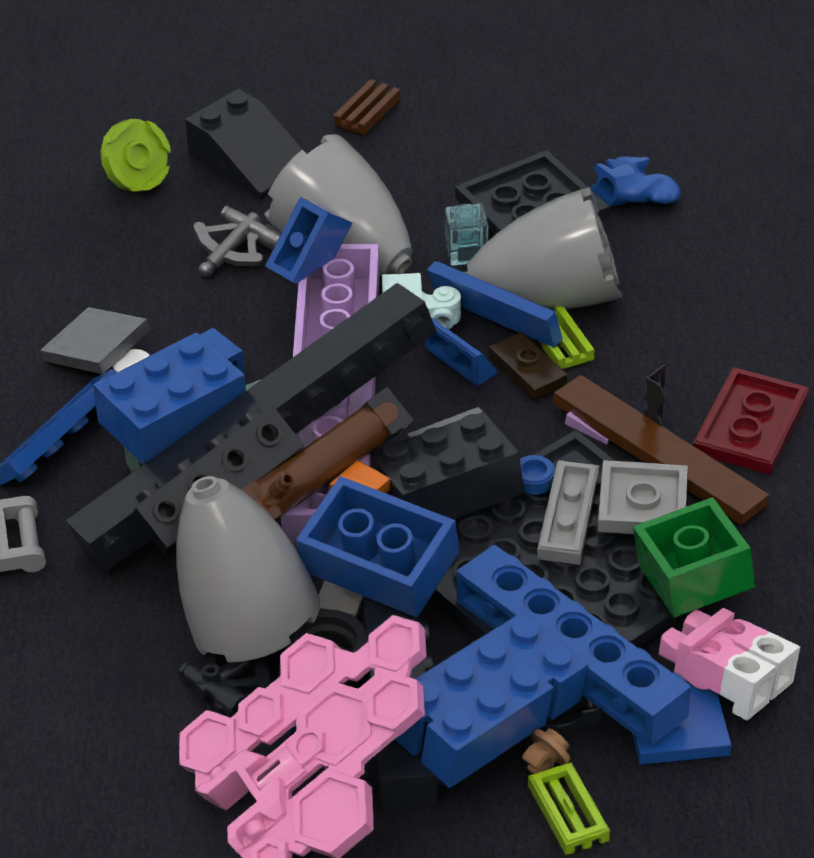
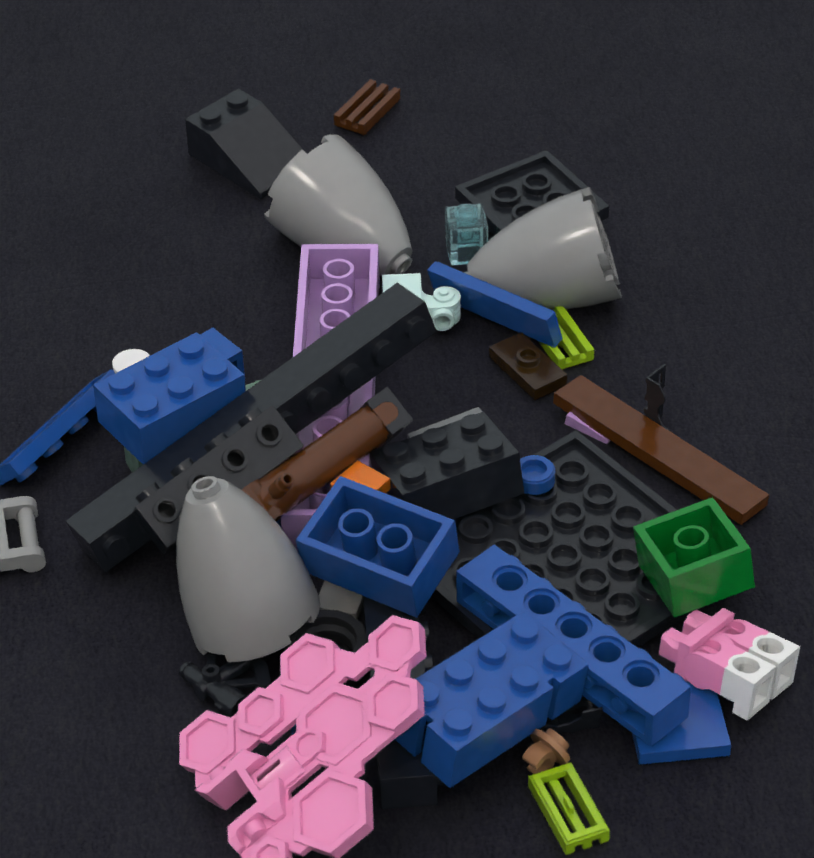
flat silver tile [40,307,150,374] -> none
lime tile [101,119,171,192] -> none
flat silver piece [194,205,282,277] -> none
blue slope [265,197,352,284] -> none
blue slope [425,317,497,386] -> none
light grey tile [537,460,599,565] -> none
blue animal [590,156,681,207] -> none
light grey plate [598,460,688,534] -> none
dark red tile [693,367,809,475] -> none

